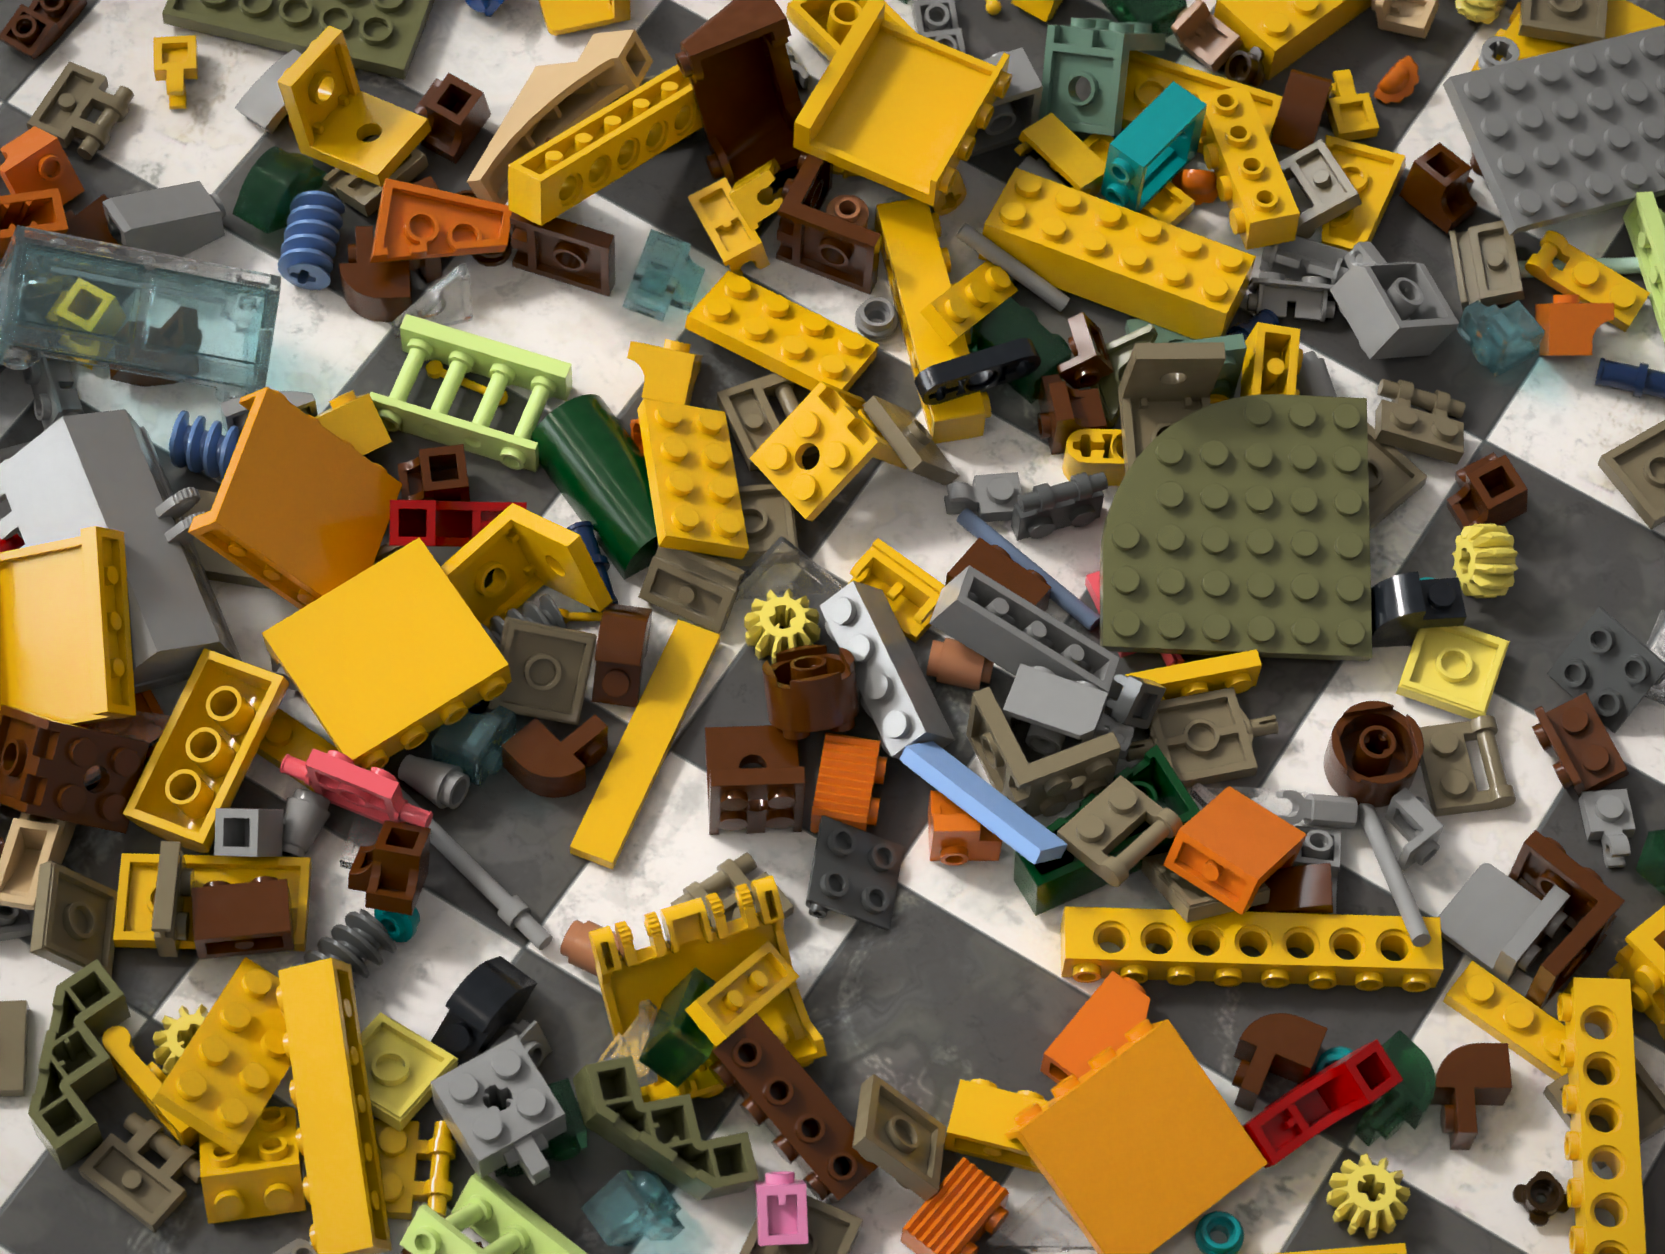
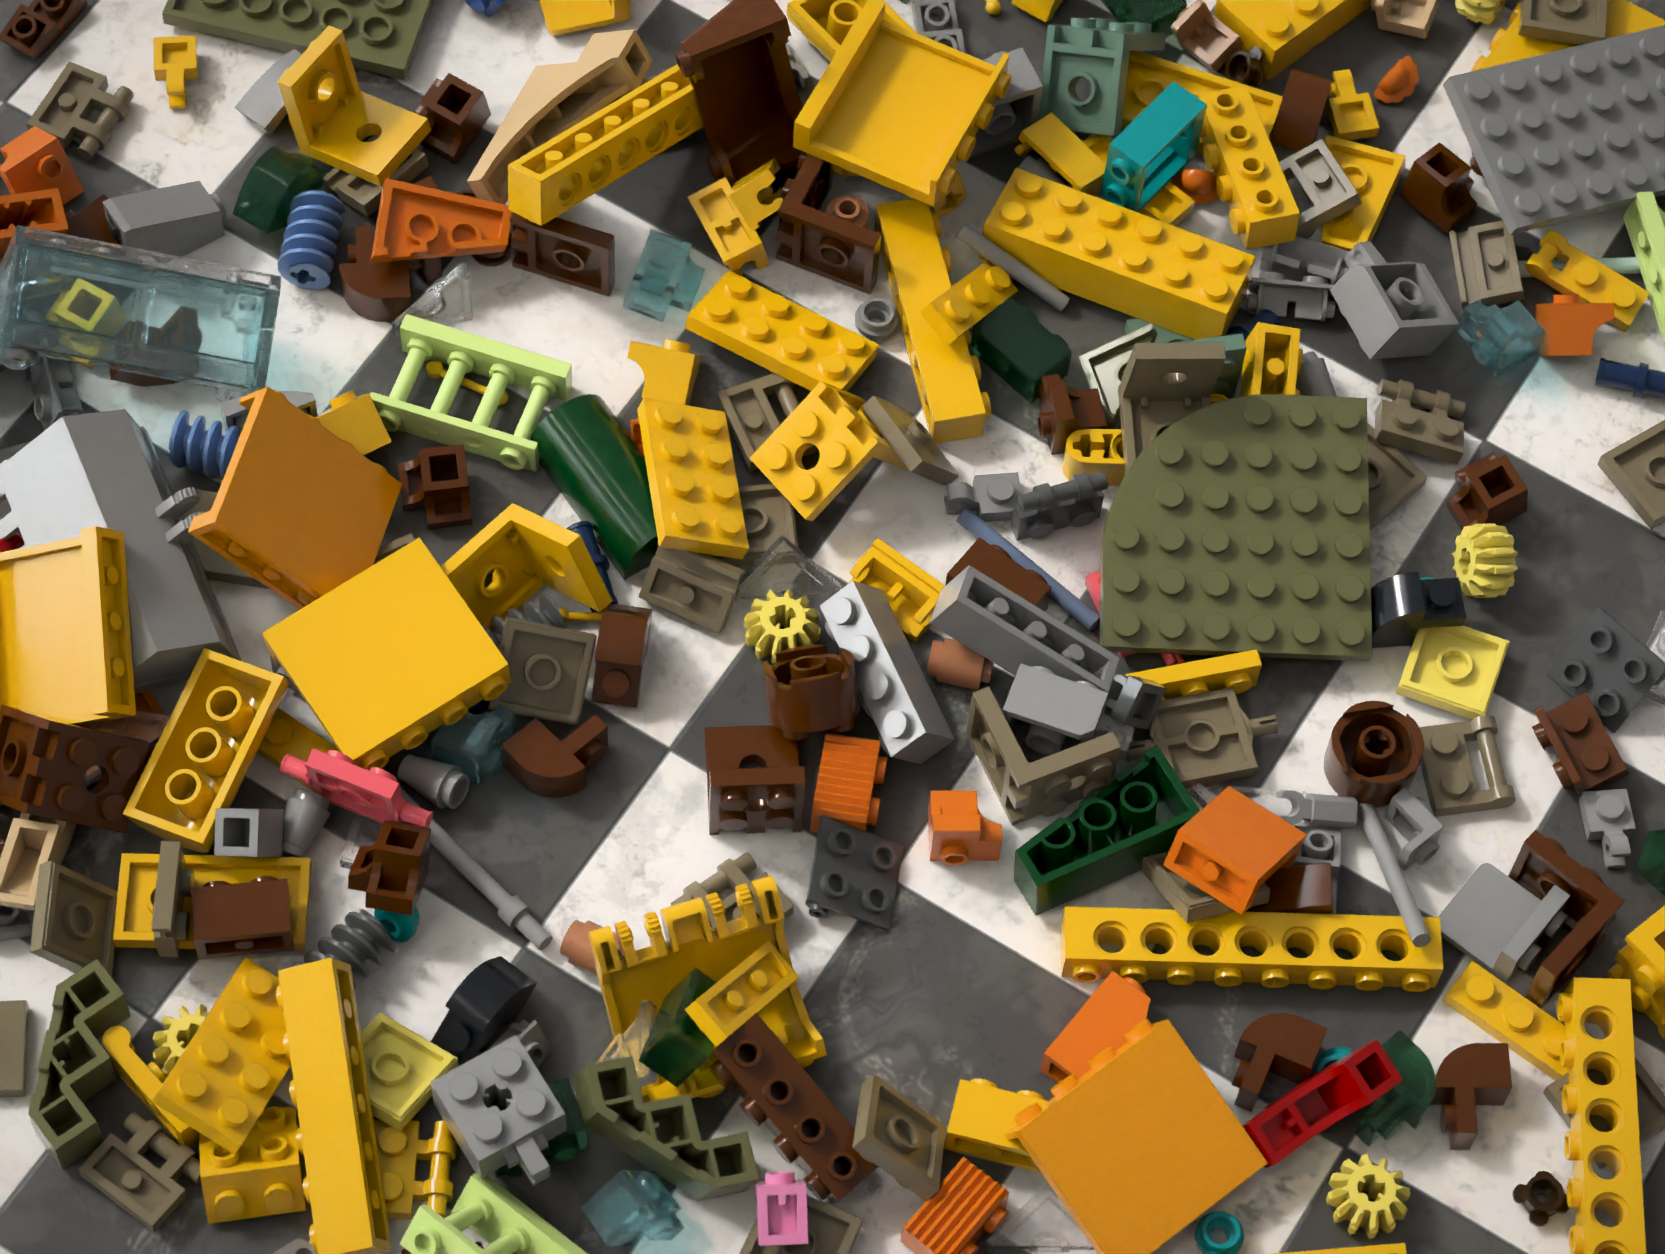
red arch [389,500,527,547] -> none
yellow tile [570,619,720,870] -> none
light blue tile [900,741,1068,865] -> none
black beam [914,338,1041,405] -> none
reddish brown bracket [1057,312,1114,389] -> none
dark tan plate [1057,775,1183,887] -> none
light grey bush [1478,36,1519,69] -> none

